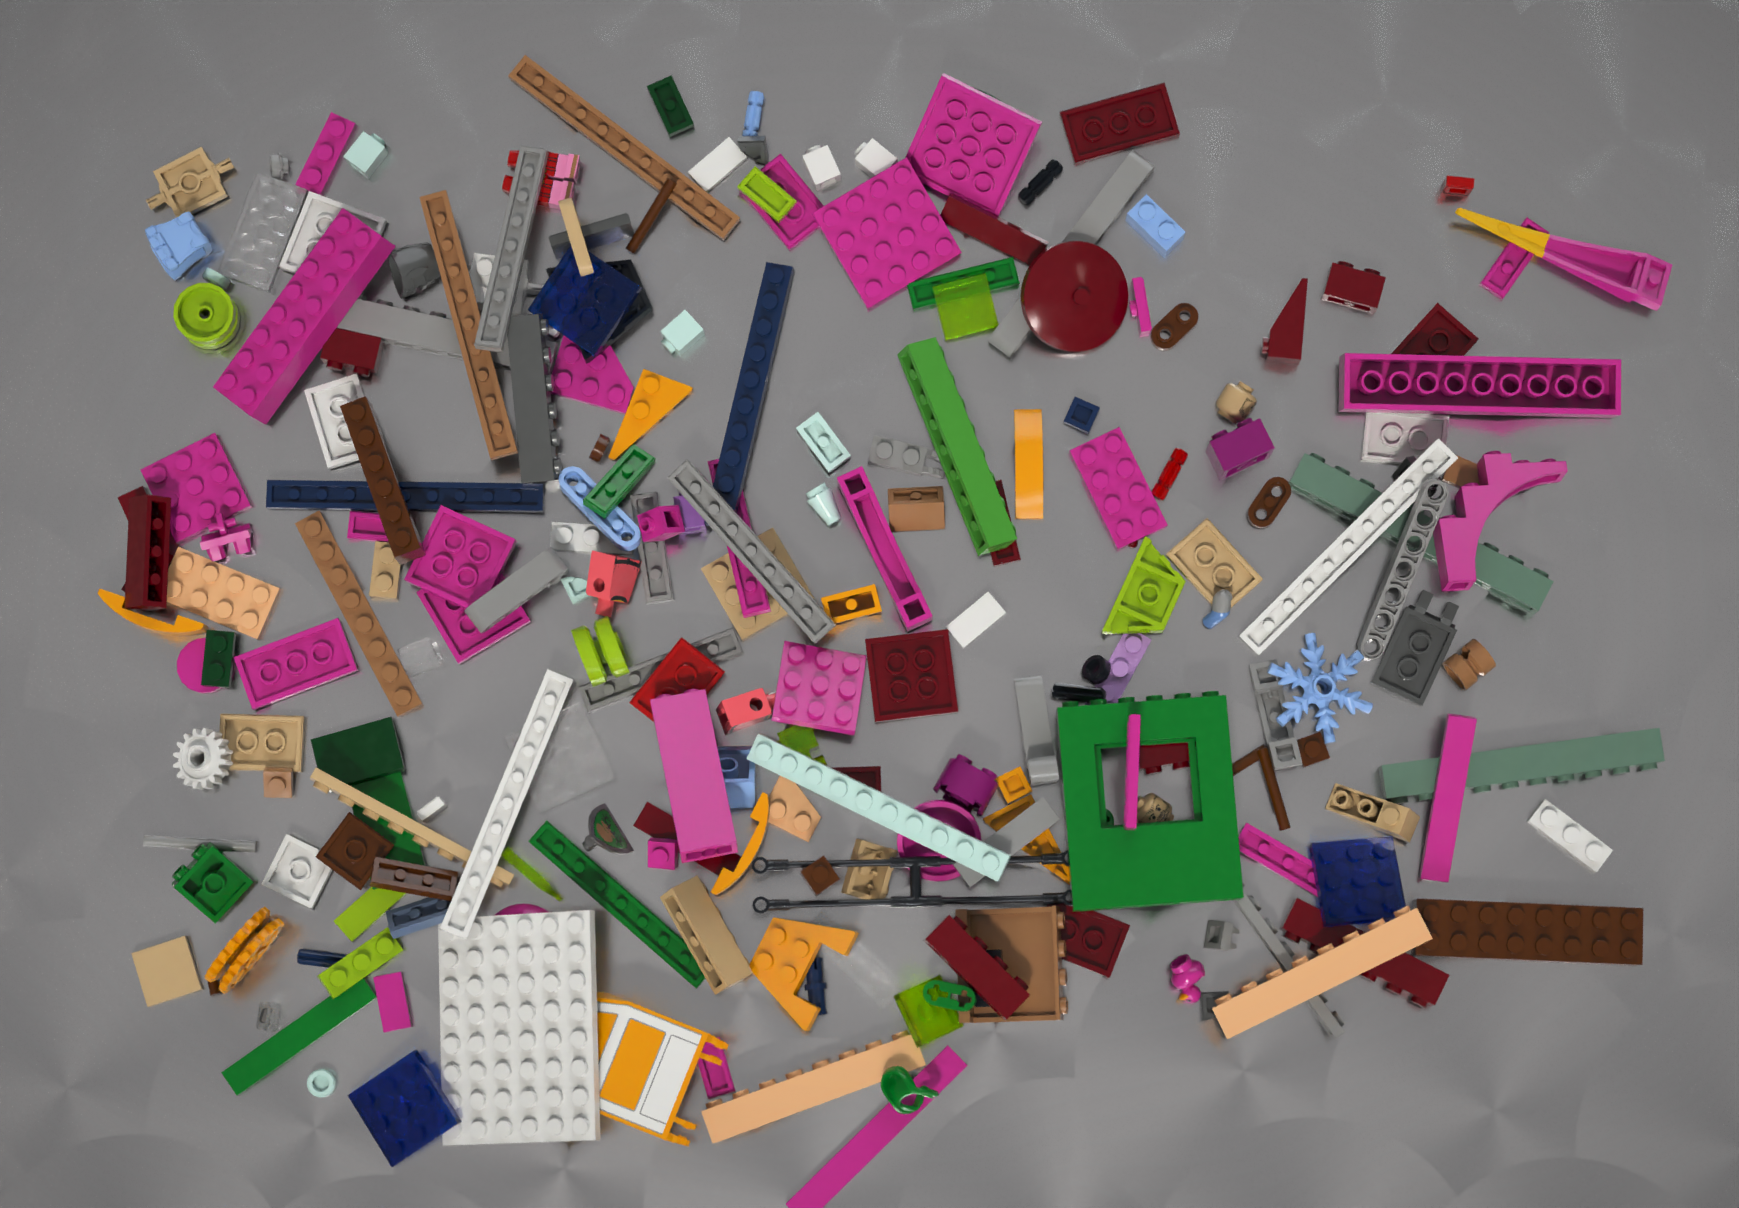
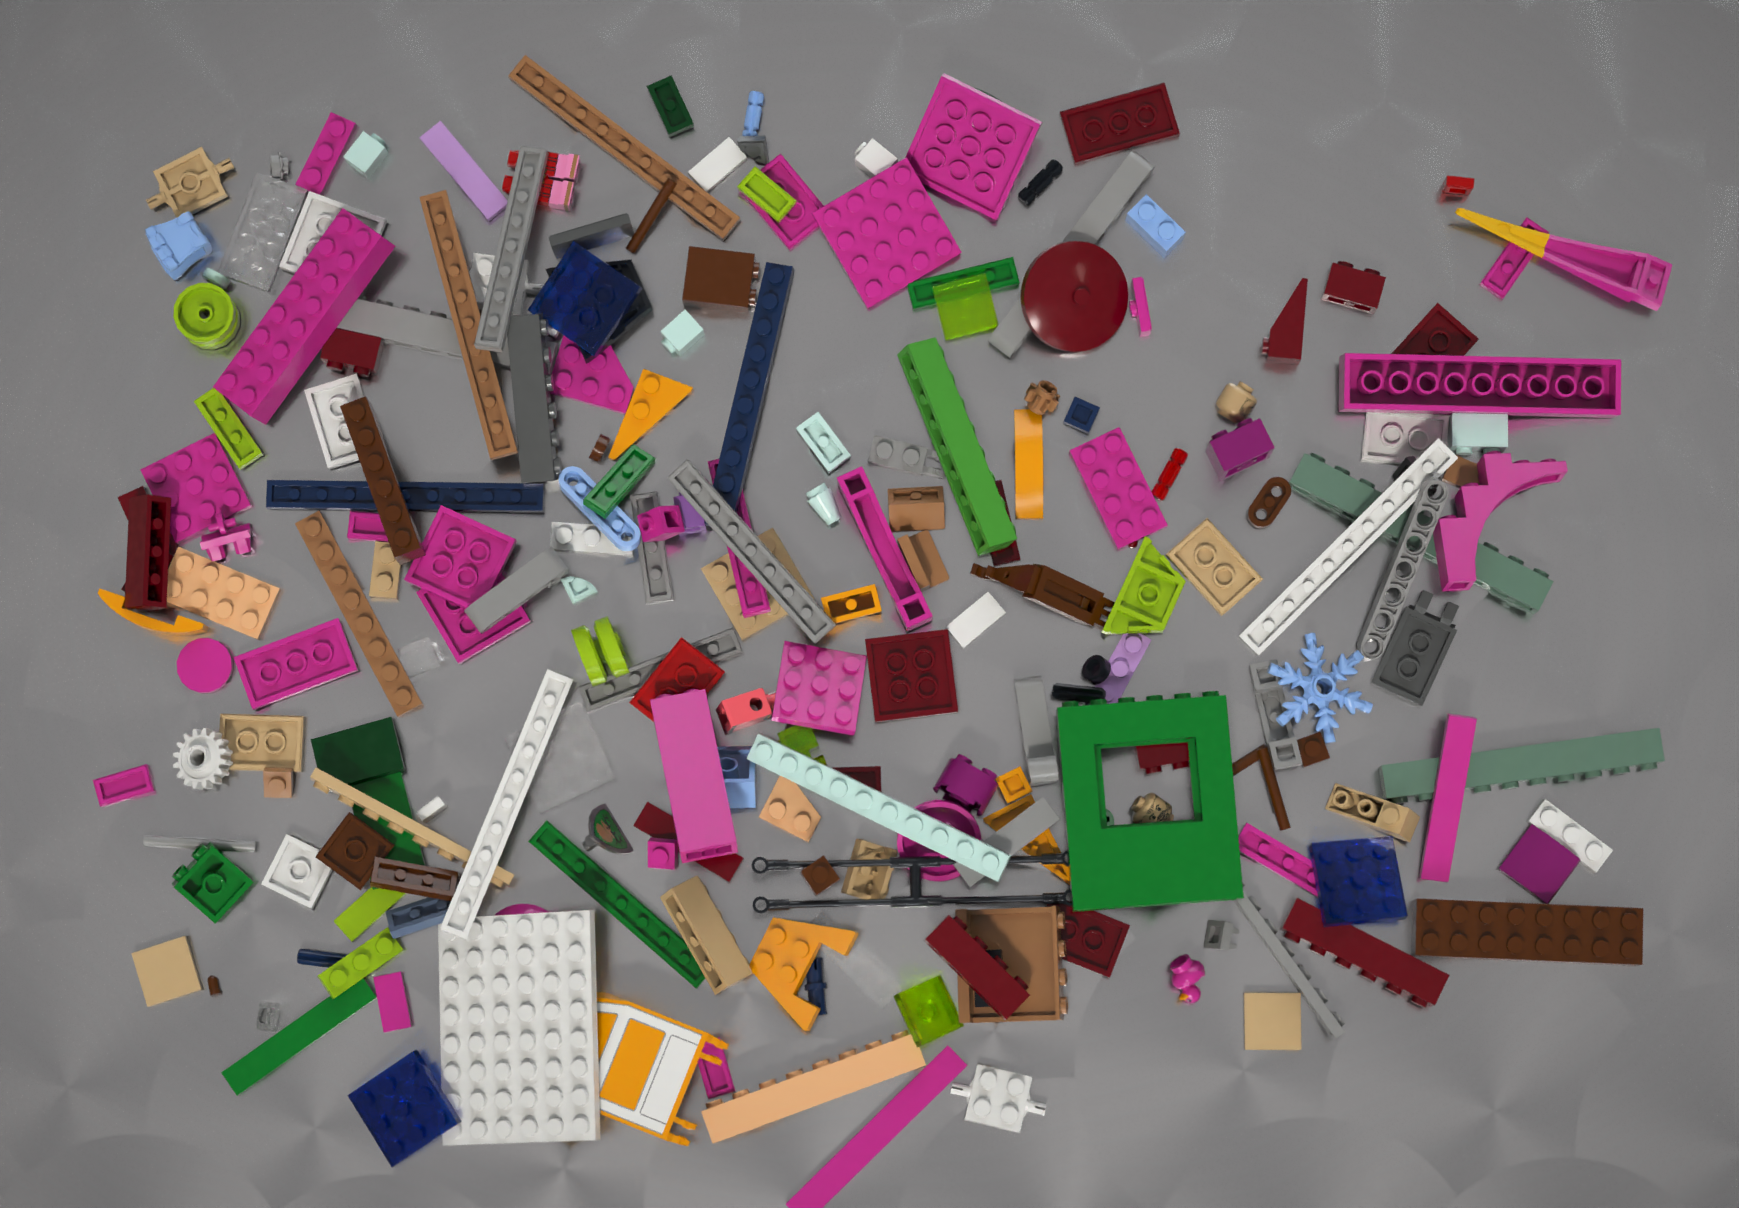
dark green plate [201,630,236,688] -> none
light orange piece [204,906,285,994] -> none
light aqua tile [307,1069,336,1098] -> none
dark grey helmet [388,242,441,299] -> none
clear neon green piece [501,847,563,902] -> none
tan beam [558,197,594,277] -> none
coral torso [586,550,642,617] -> none
light orange slope [711,792,769,895] -> none
white brick [802,145,841,192] -> none
green piece [881,1066,939,1114] -> none
green beam [923,980,977,1012] -> none
dark red tile [940,193,1049,265] -> none
dark pink tile [1123,714,1141,830] -> none
reddish brown plate [1150,303,1198,351] -> none
dark grey tile [1200,991,1229,1021] -> none
arm [1203,589,1232,629] -> none
light nougat brick [1212,905,1433,1039] -> none
medium nougat wheel [1442,639,1496,691] -> none
none -> dark pink tile [93,764,156,807]
none -> lime plate [194,388,264,470]
none -> lavender tile [419,121,508,221]
none -> reddish brown brick [682,246,760,313]
none -> medium nougat panel [897,530,949,592]
none -> white plate [950,1064,1046,1133]
none -> reddish brown hinge [970,563,1115,628]
none -> medium nougat gear [1024,380,1060,415]
none -> tan tile [1243,993,1301,1050]
none -> light aqua brick [1448,413,1508,455]
none -> magenta slope [1499,824,1581,904]

